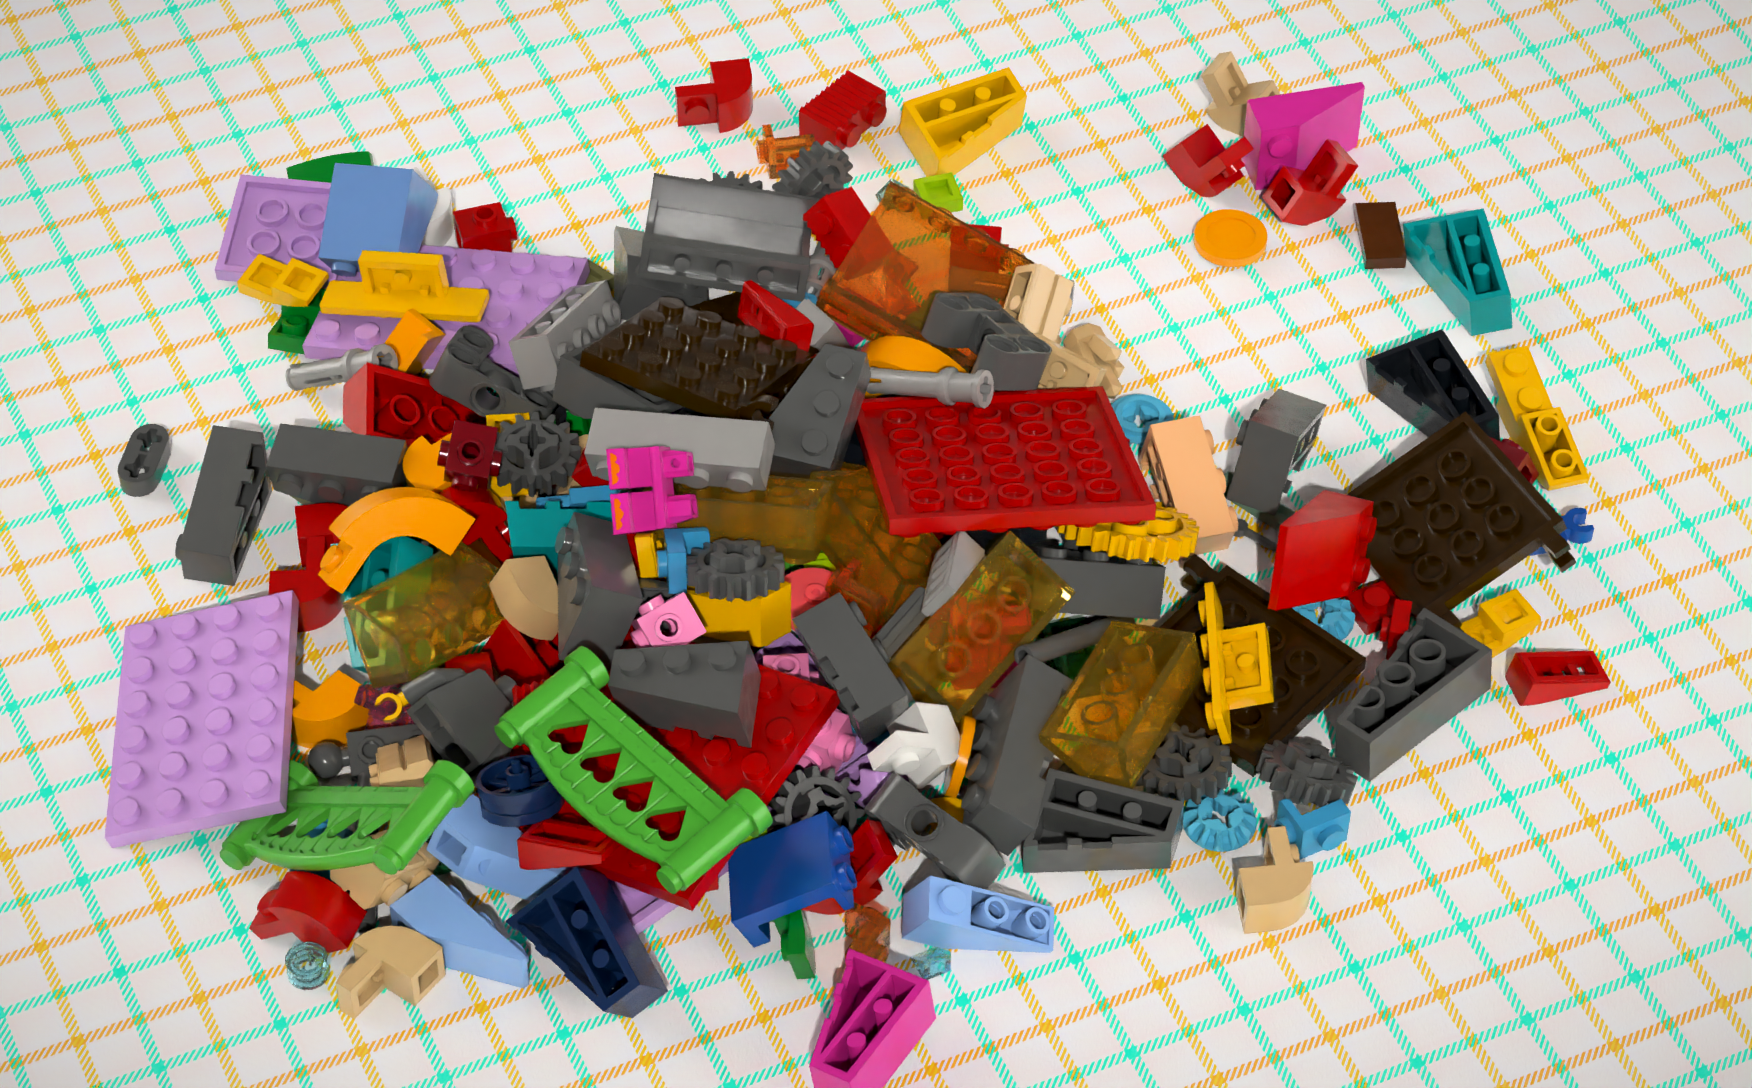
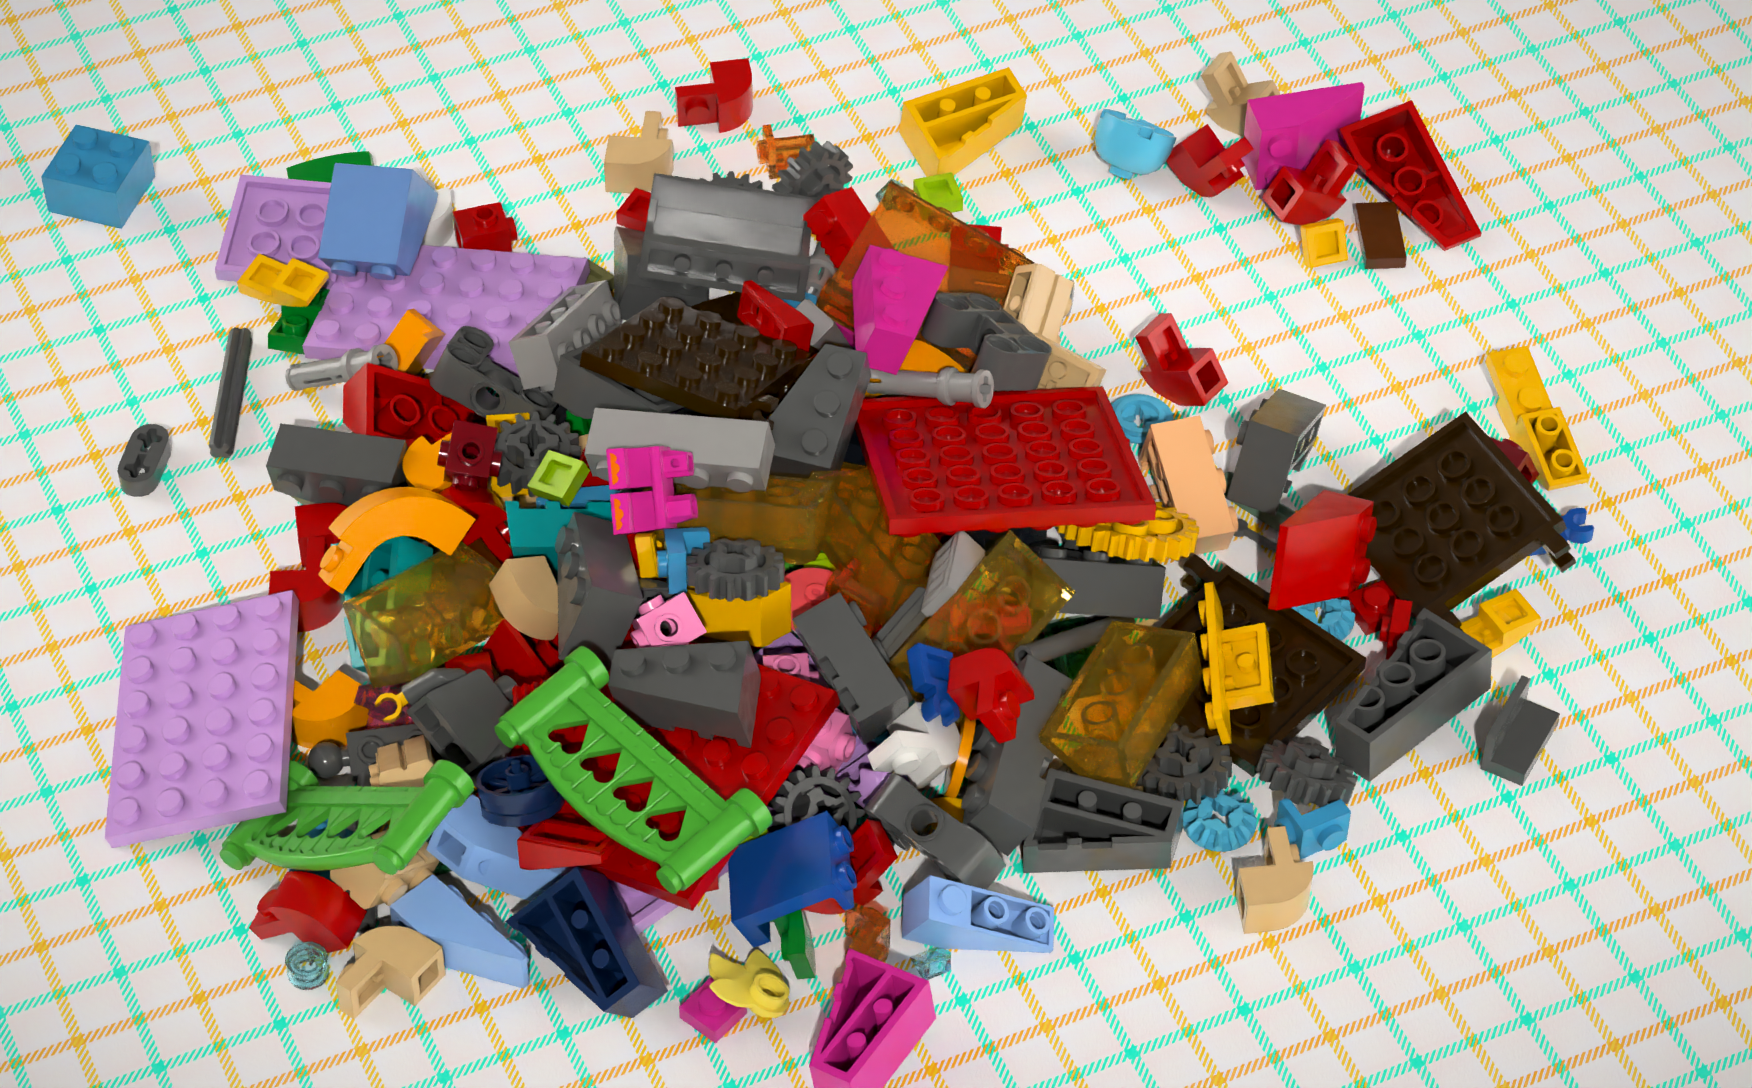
dark grey wedge [175,425,272,586] -> none
yellow bracket [319,250,490,322] -> none
red brick [799,70,887,150] -> none
tan rock [1063,323,1125,399] -> none
light orange piece [1194,209,1267,267] -> none
black wedge [1366,329,1500,441] -> none
teal wedge [1403,208,1513,336] -> none
red slope [1505,651,1611,706] -> none
none -> dark azure brick [41,124,155,229]
none -> dark grey axle [208,327,252,459]
none -> lime plate [527,450,590,507]
none -> tan brick [604,111,674,194]
none -> red plate [616,188,651,232]
none -> dark pink plate [679,977,747,1044]
none -> light yellow plate [708,949,790,1018]
none -> dark pink wedge [852,245,948,375]
none -> blue plate [907,643,960,727]
none -> red brick [947,648,1035,744]
none -> medium azure cylinder [1095,108,1177,180]
none -> red brick [1135,313,1229,406]
none -> yellow tile [1300,218,1348,268]
none -> red wedge [1339,100,1482,251]
none -> dark grey panel [1480,675,1560,786]

